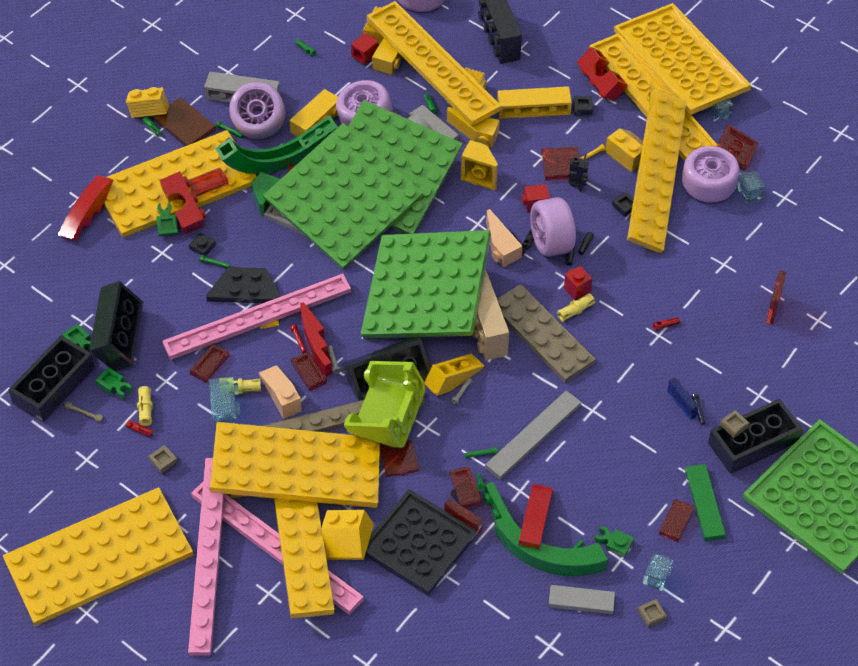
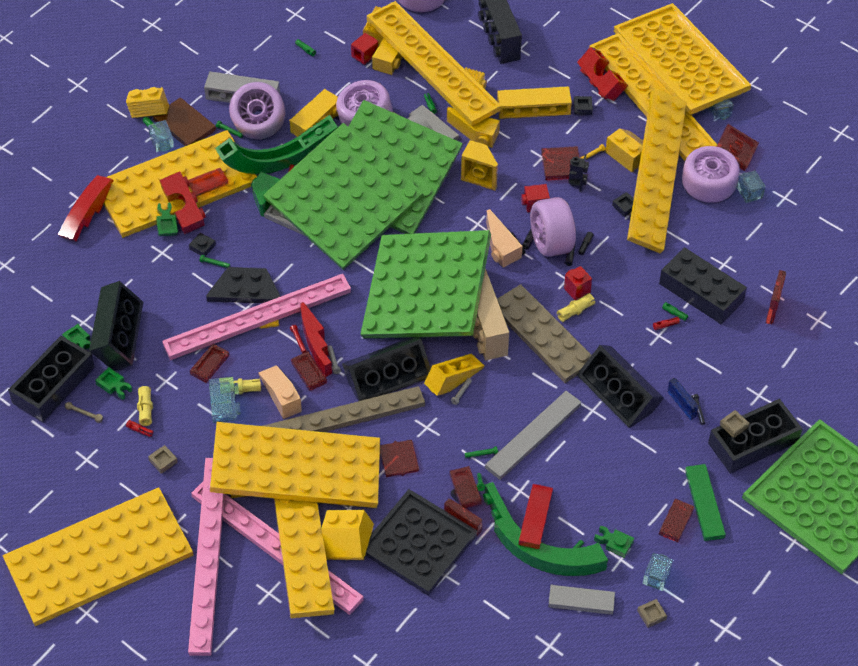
lime windscreen [344,361,425,448] -> none
none -> clear light blue brick [148,120,174,152]
none -> black slope [577,345,664,428]
none -> black brick [659,247,747,324]
none -> green pin [662,302,688,321]

